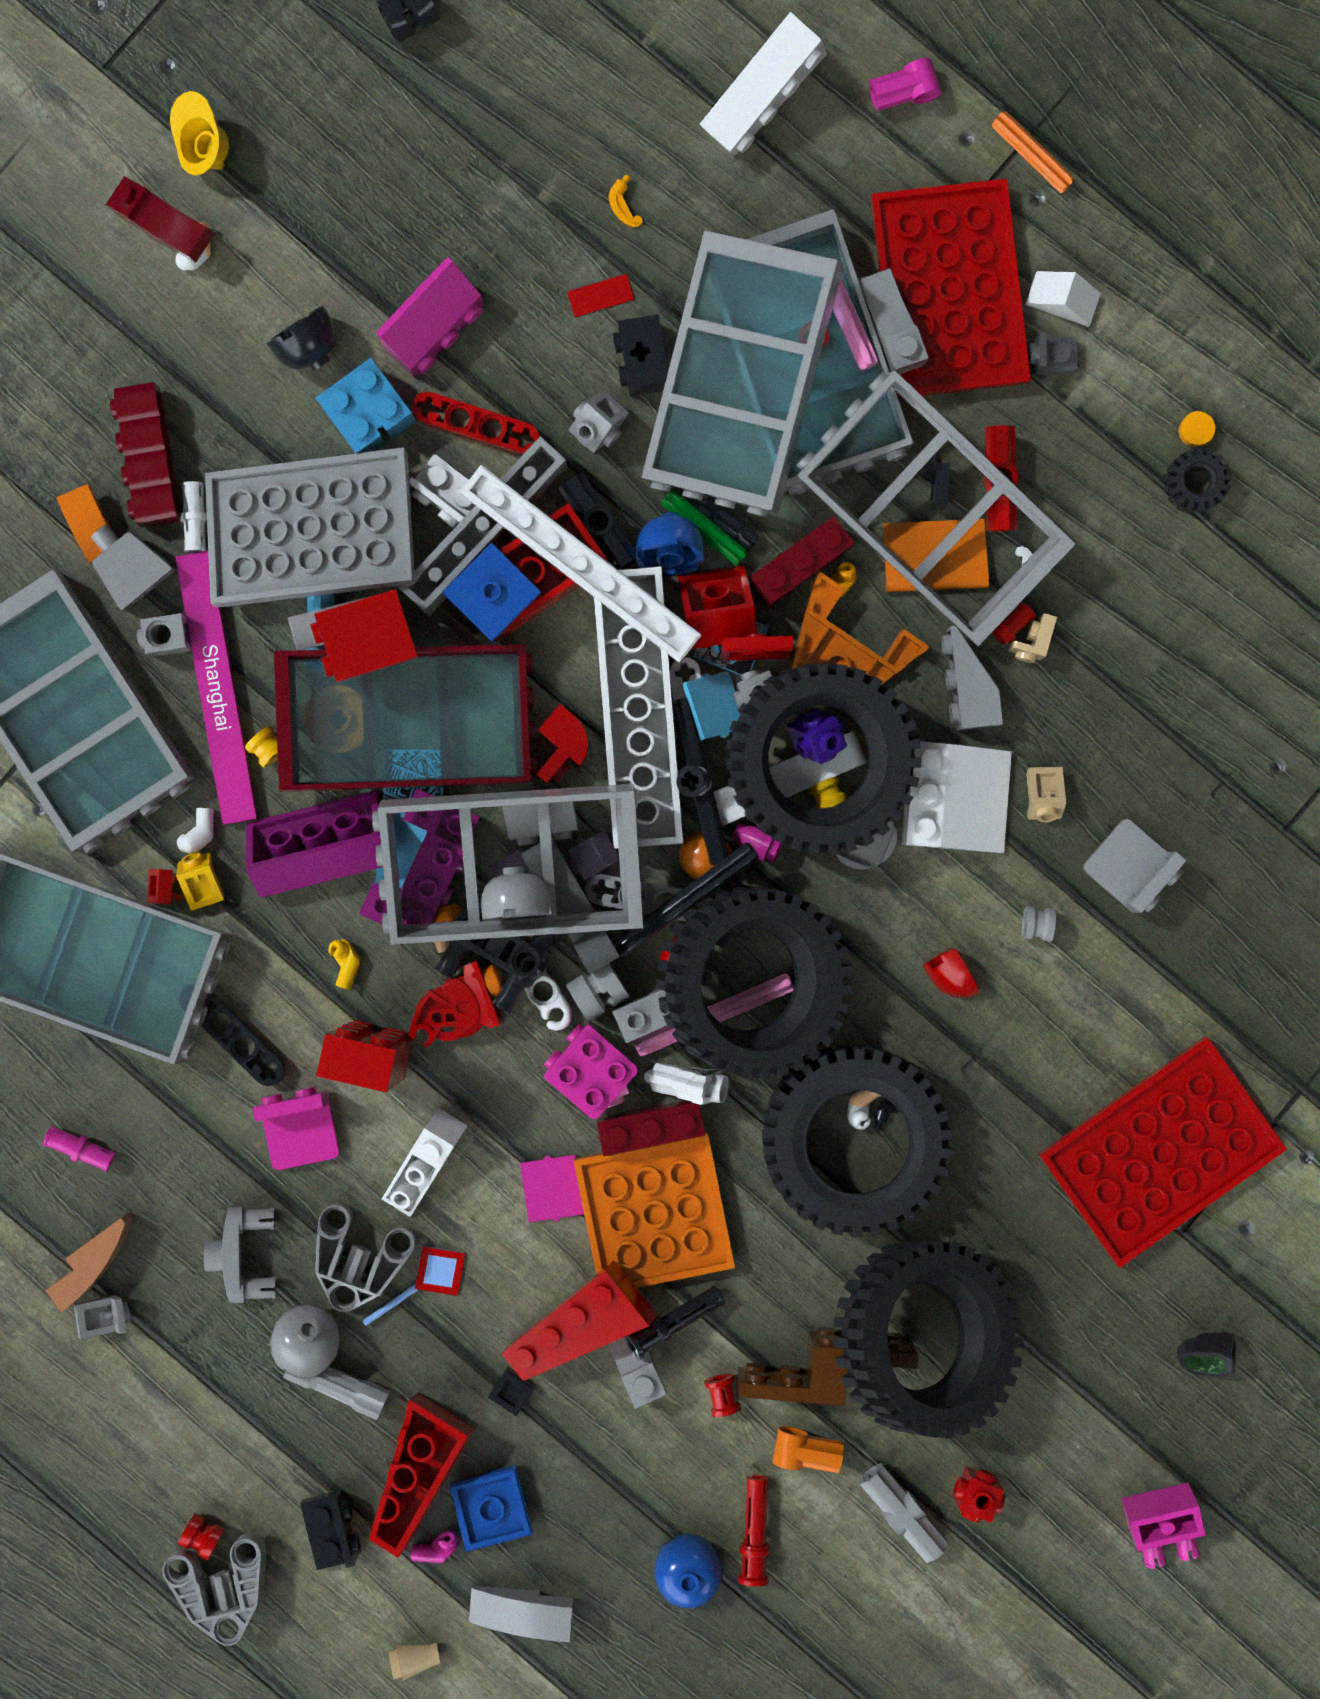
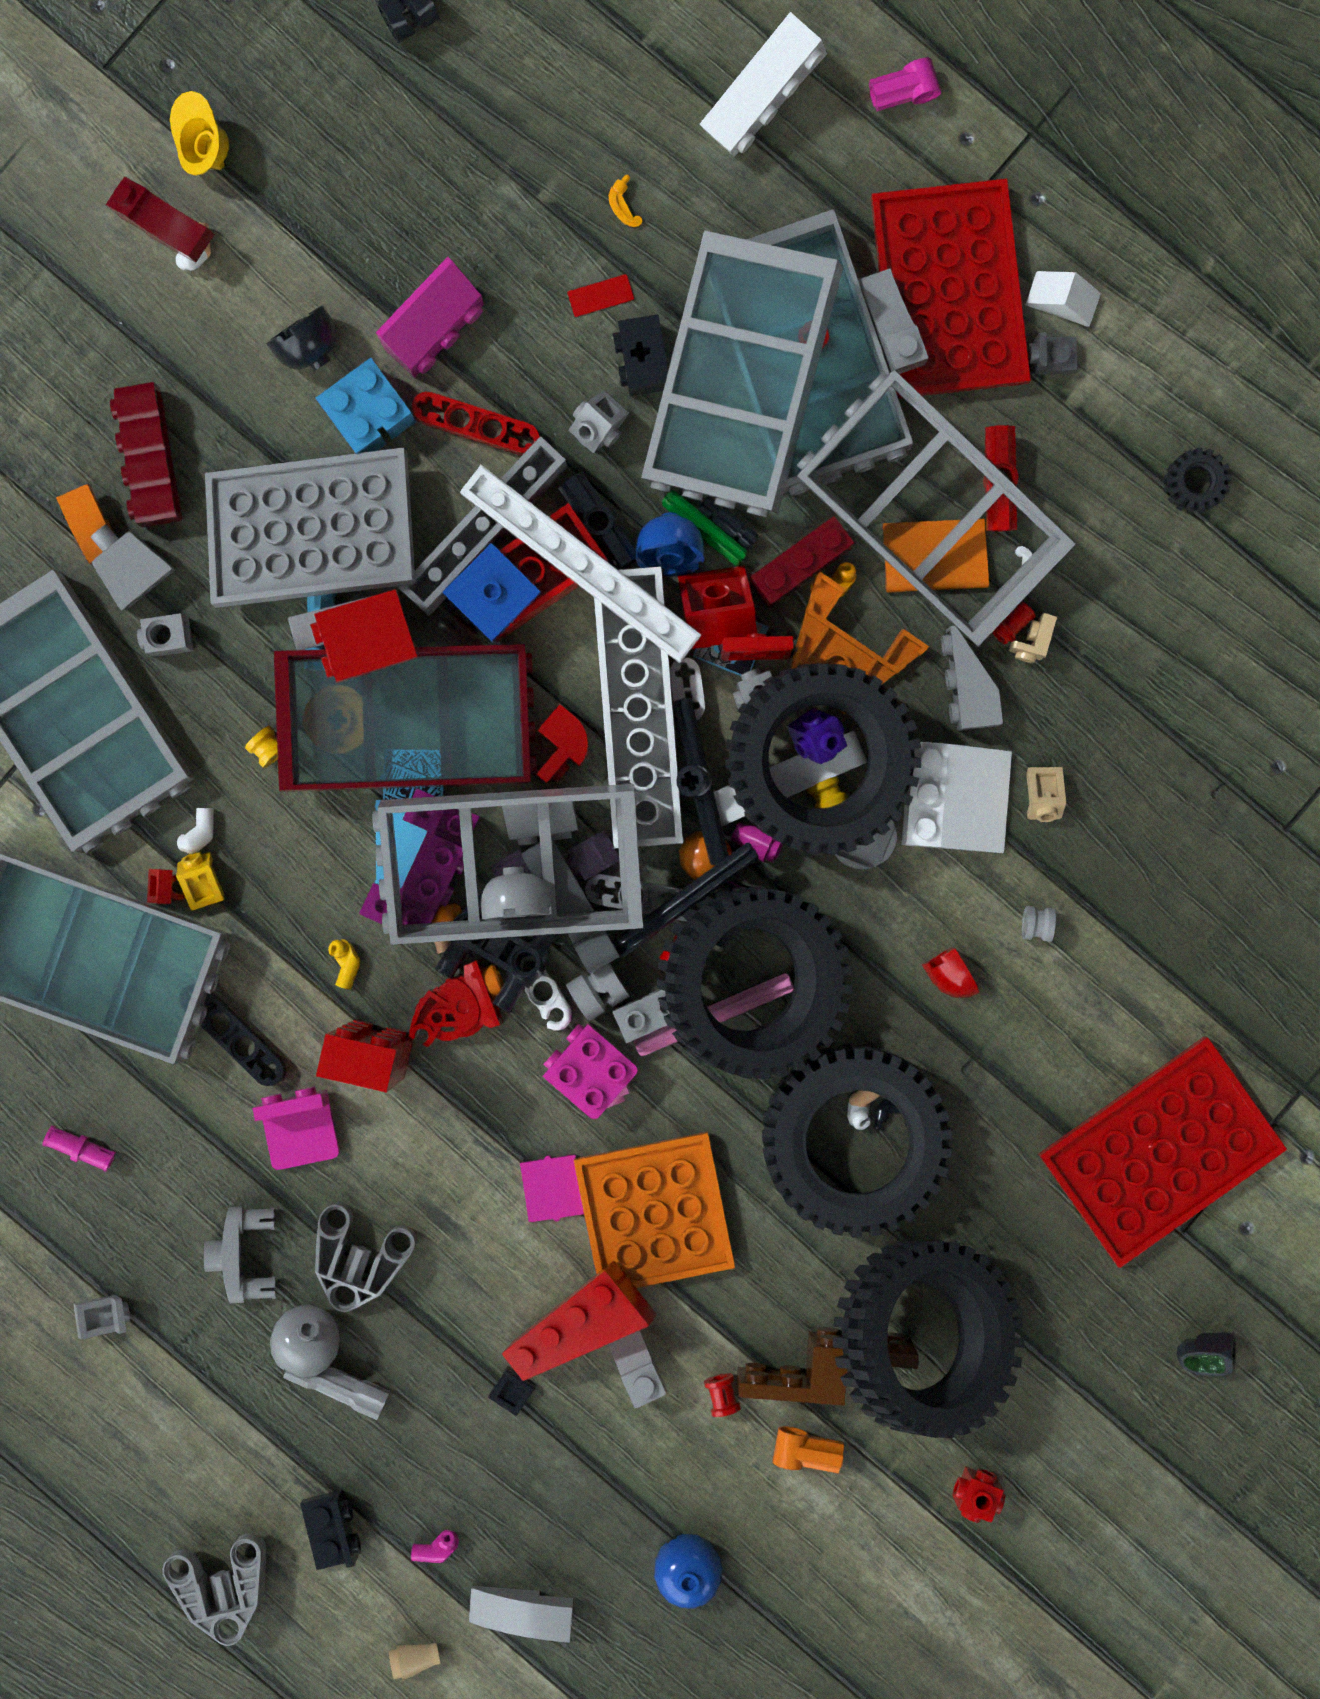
nougat slope [45,1212,134,1313] -> none
dark pink tile [175,551,259,825] -> none
red wheel [177,1513,225,1561] -> none
white pin [180,481,207,553] -> none
magenta slope [246,790,383,898] -> none
piece [363,1246,465,1325] -> none
red wedge [369,1392,476,1558] -> none
white slope [382,1108,467,1217] -> none
white bracket [409,454,475,528] -> none
blue plate [449,1464,533,1552] -> none
dark red brick [596,1100,705,1157] -> none
black pin [624,1286,725,1361] -> none
white rock [644,1063,729,1105] -> none
medium azure piece [682,671,741,741] -> none
red pin [738,1475,770,1587] -> none
bright pink axle [821,278,878,371] -> none
light grey piece [859,1463,949,1563] -> none
black bracket [916,457,955,510] -> none
orange axle [992,111,1074,193] -> none
light grey bracket [1083,819,1186,913] -> none
dark pink brick [1121,1482,1206,1569] -> none
light orange tile [1178,411,1215,448] -> none

